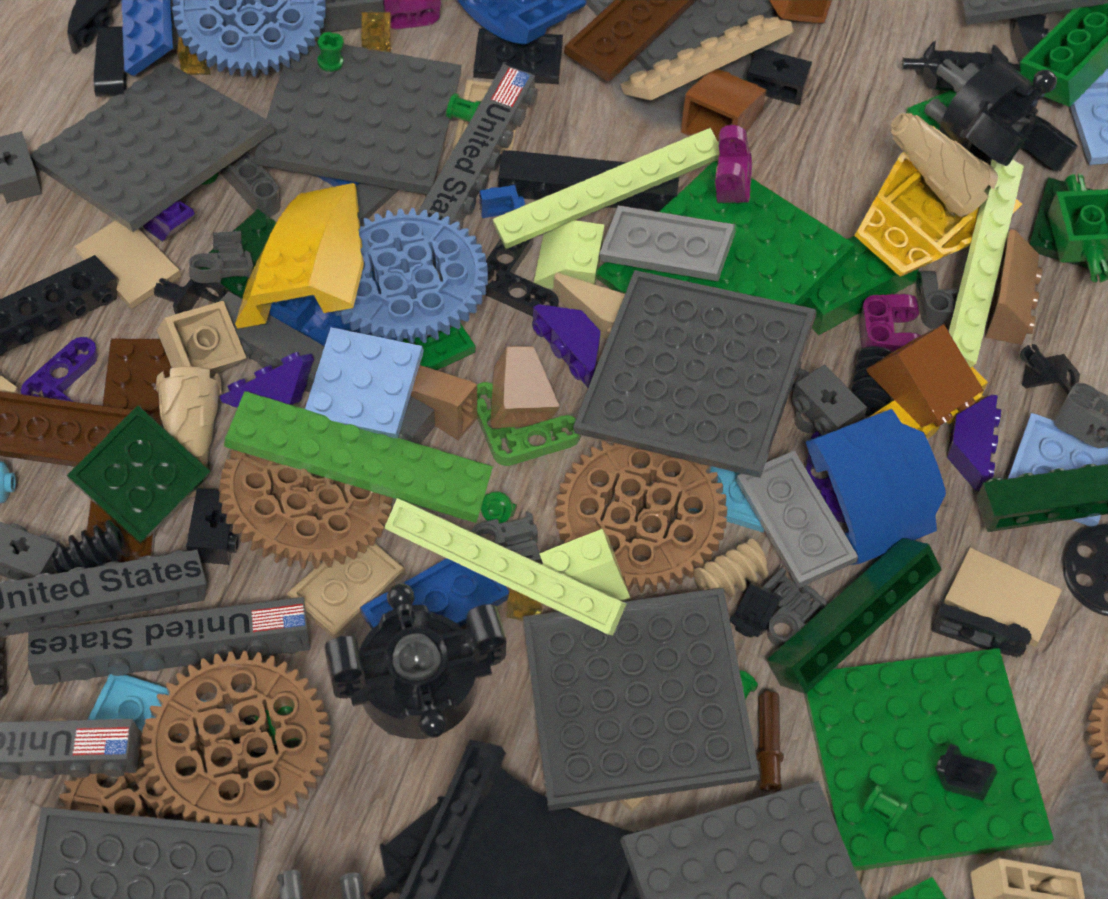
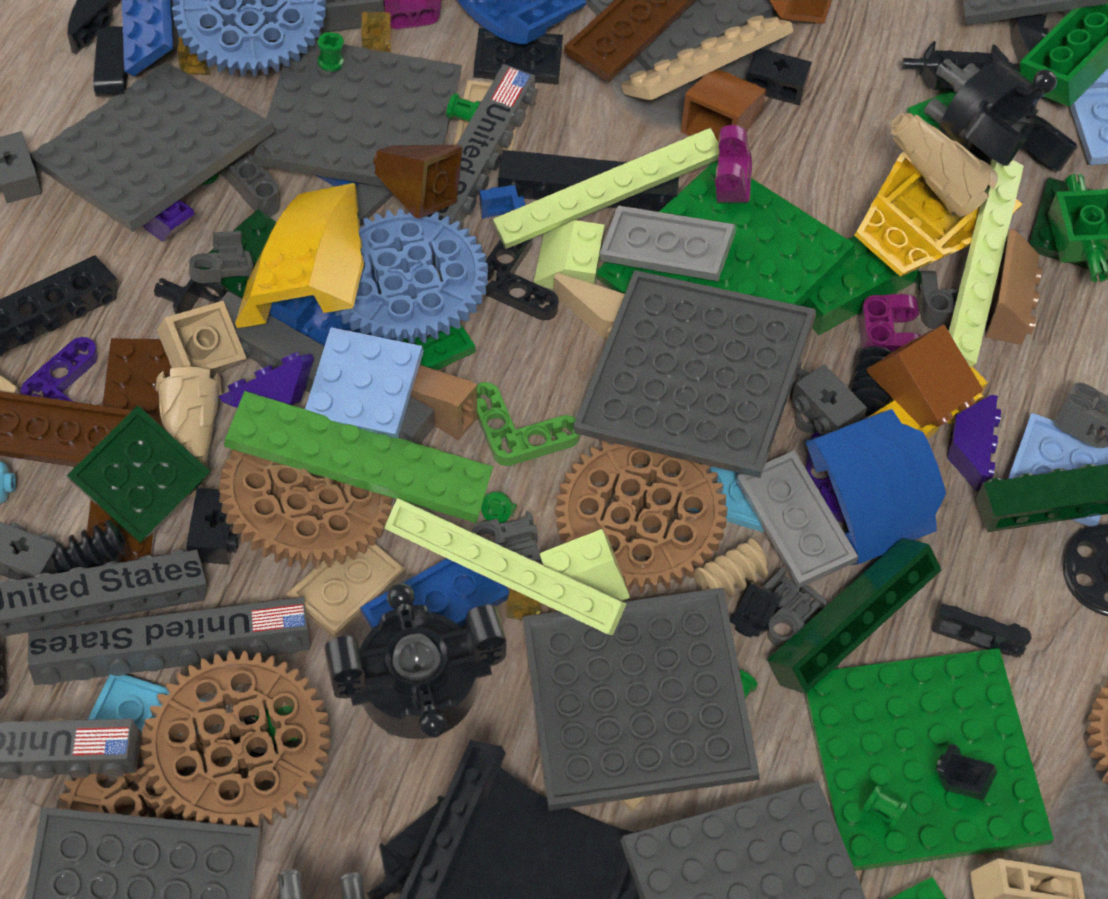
tan tile [75,220,181,309] -> none
slope [490,345,560,428] -> none
dark purple slope [532,304,601,388] -> none
reddish brown axle [756,691,784,792] -> none
tan tile [943,547,1062,647] -> none
black bracket [1020,344,1080,395] -> none
none -> reddish brown slope [373,145,463,219]

